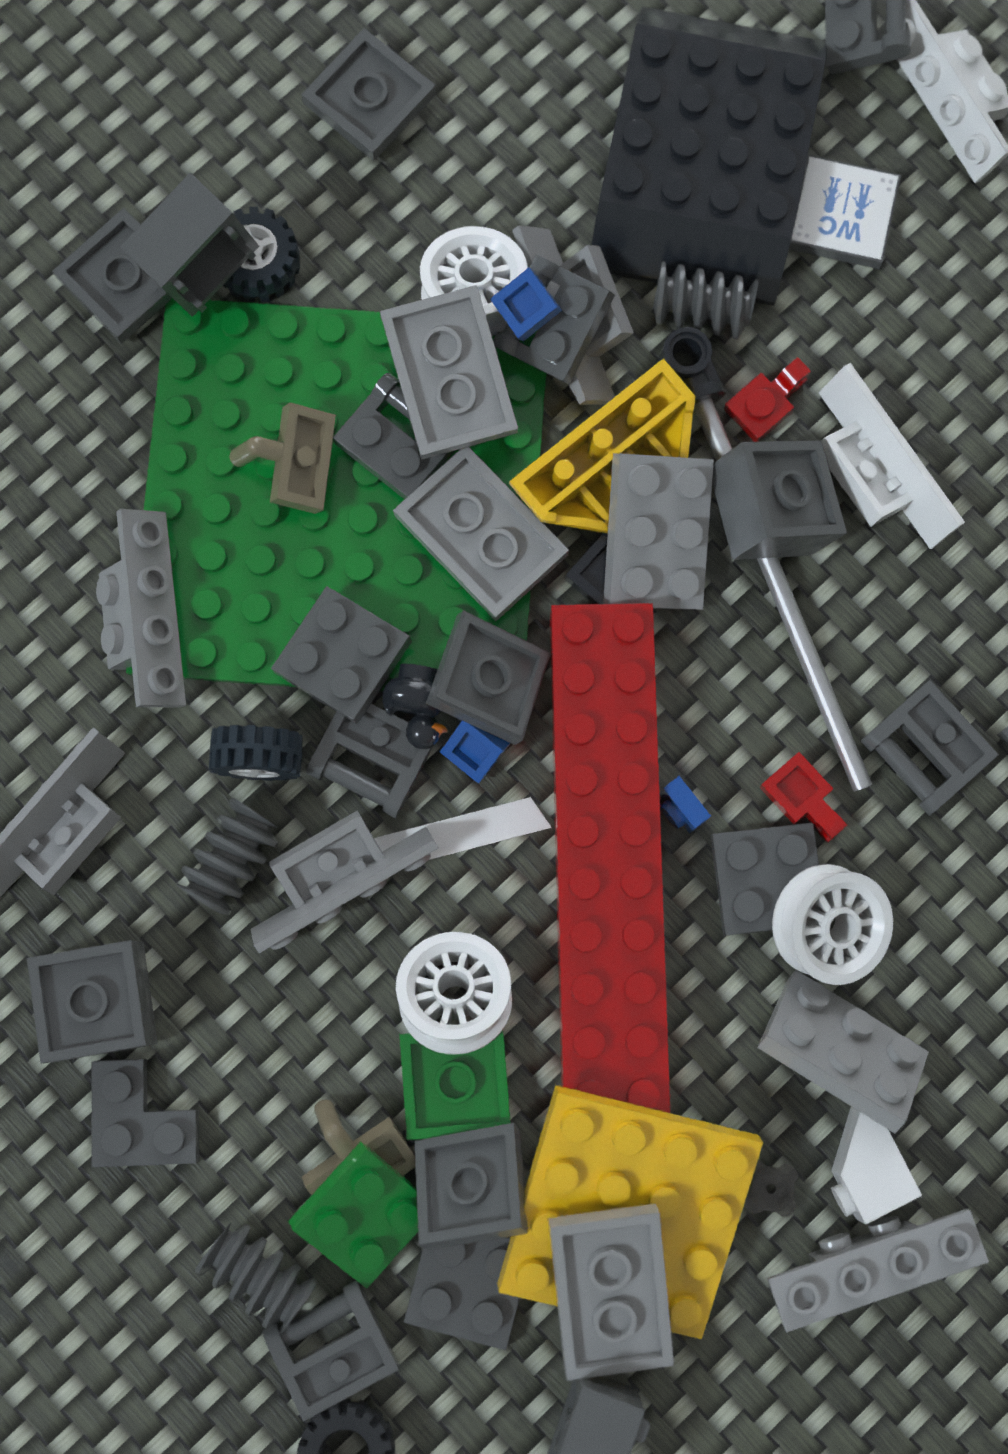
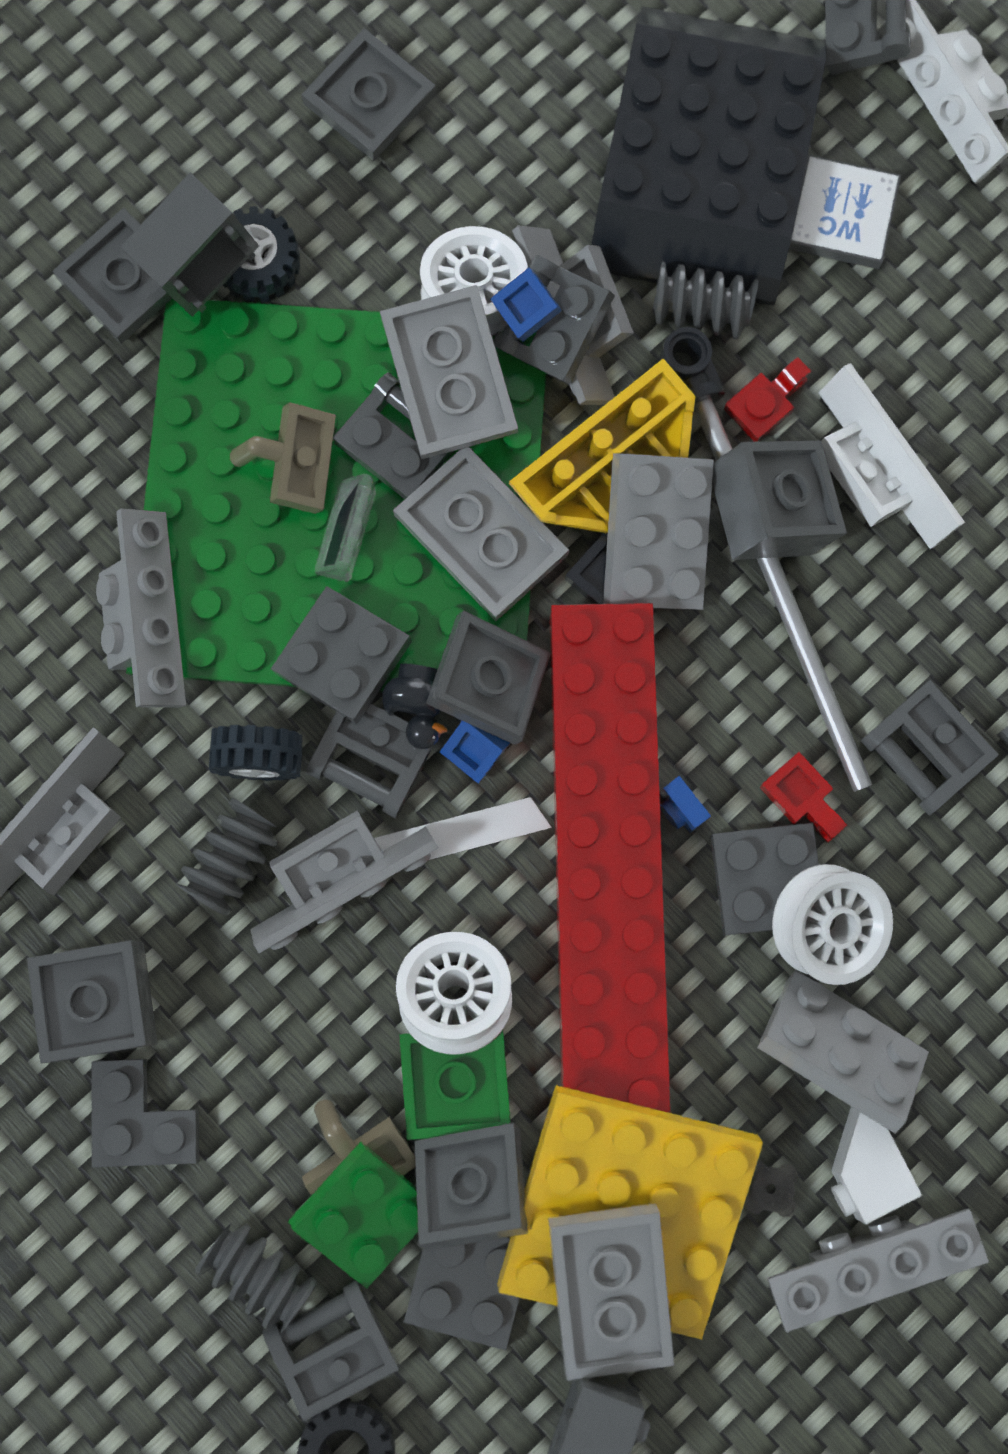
none -> clear slope [314,474,376,582]

